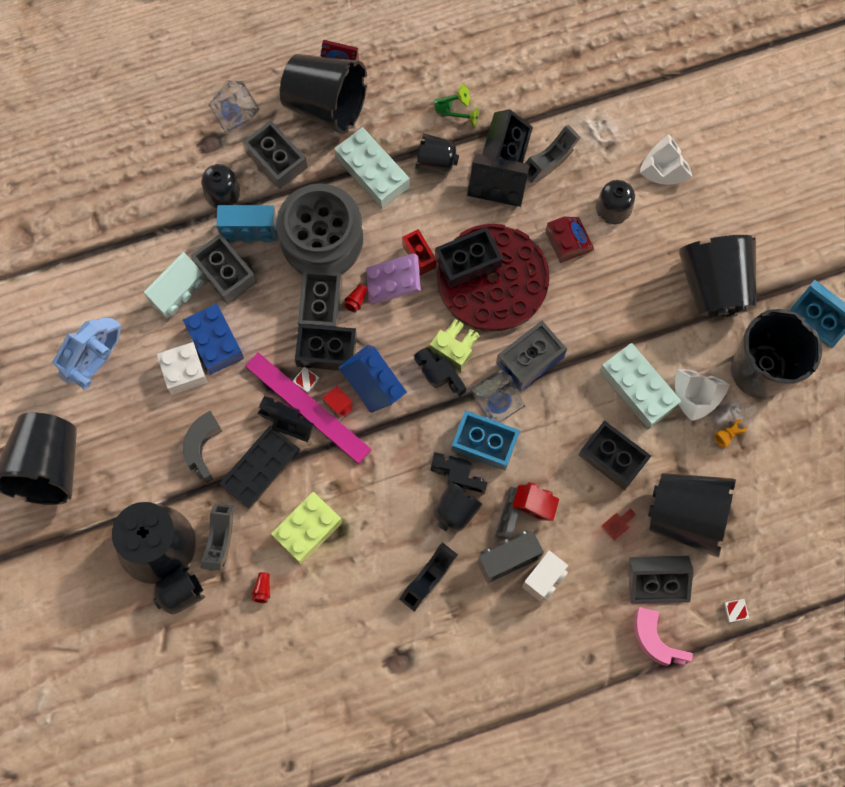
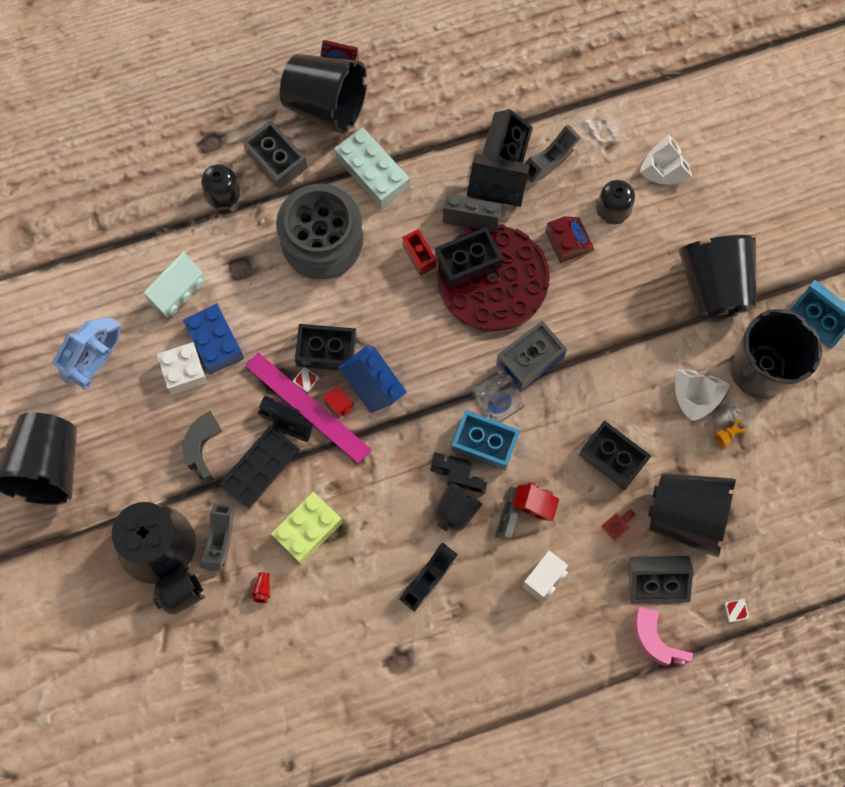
dark grey brick [190,234,257,304] -> none
clear slope [208,80,260,132] -> none
dark azure brick [216,205,277,243] -> none
dark grey brick [298,270,342,327] -> none
red cone [344,284,368,312] -> none
lavender plate [366,253,421,304] -> none
black plate [414,347,466,397] -> none
black cylinder [415,133,459,174] -> none
yellowish green brick [430,319,480,372] -> none
plant [434,83,479,128] -> none
dark grey brick [477,530,544,584] -> none
light aqua brick [599,343,681,430] -> none
none -> dark grey slope [443,194,504,233]

